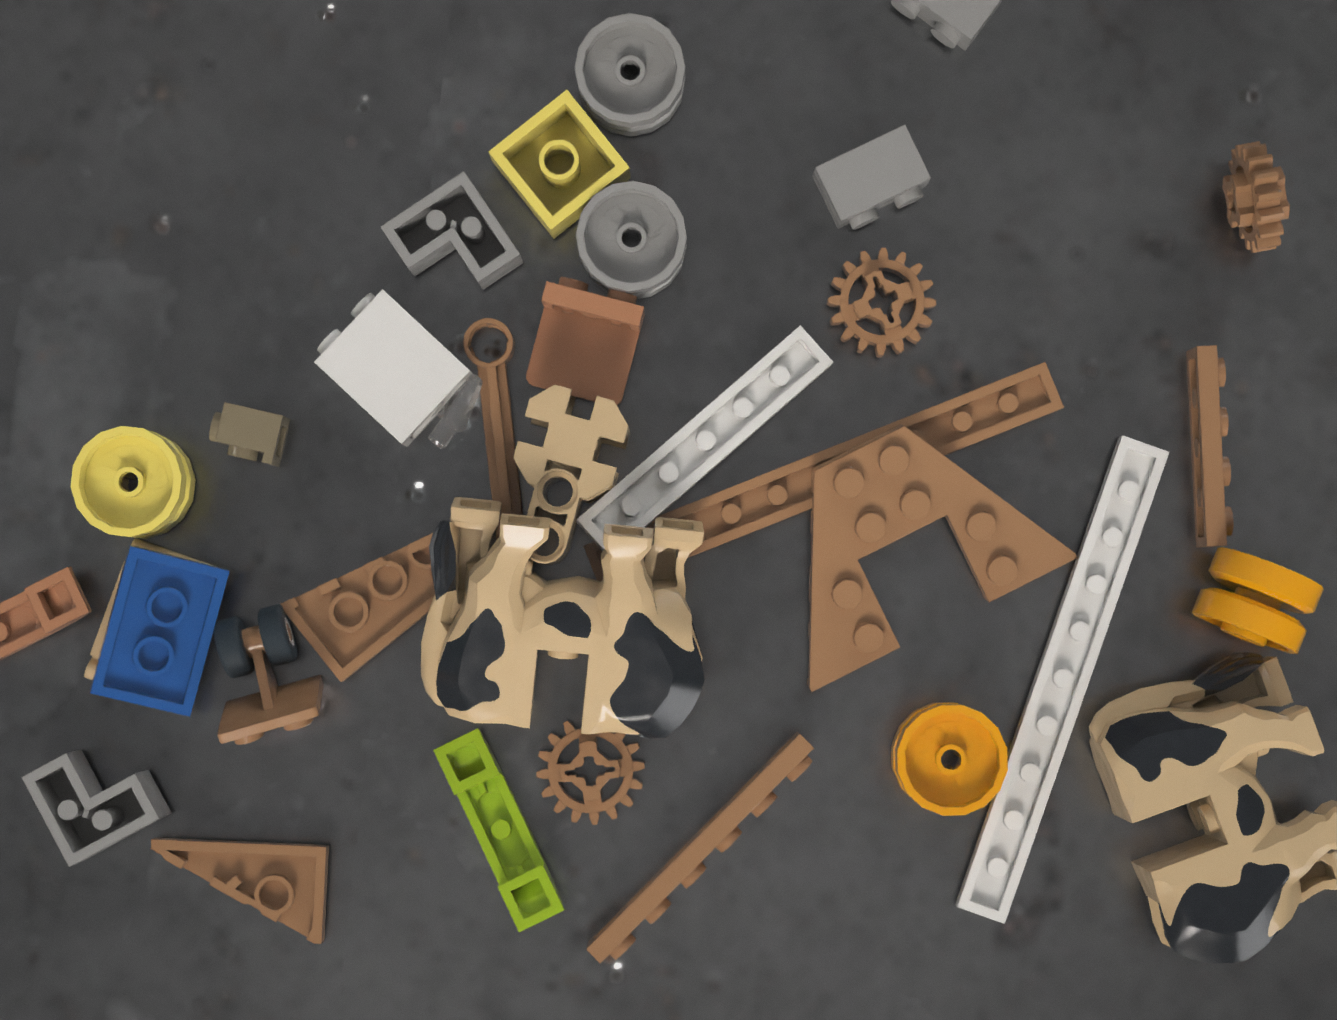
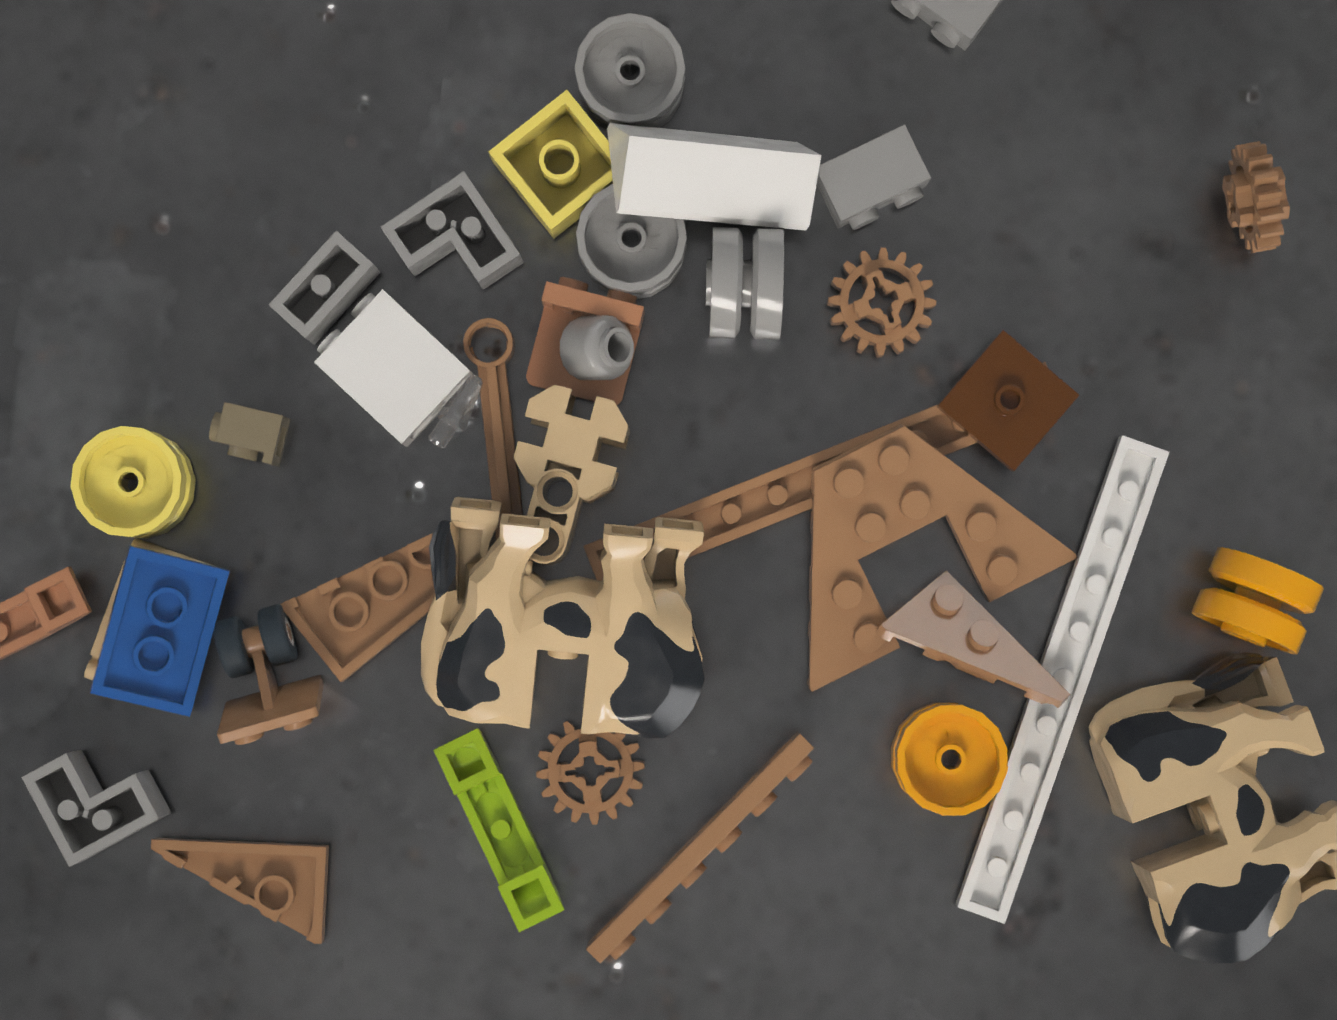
white plate [576,325,833,551] -> none
medium nougat plate [1186,345,1234,548] -> none
none -> light grey brick [269,231,381,345]
none -> light grey head [560,315,634,381]
none -> white slope [607,123,821,230]
none -> light grey wheel [705,227,784,340]
none -> medium nougat wing [876,570,1071,708]
none -> reddish brown plate [937,330,1079,472]

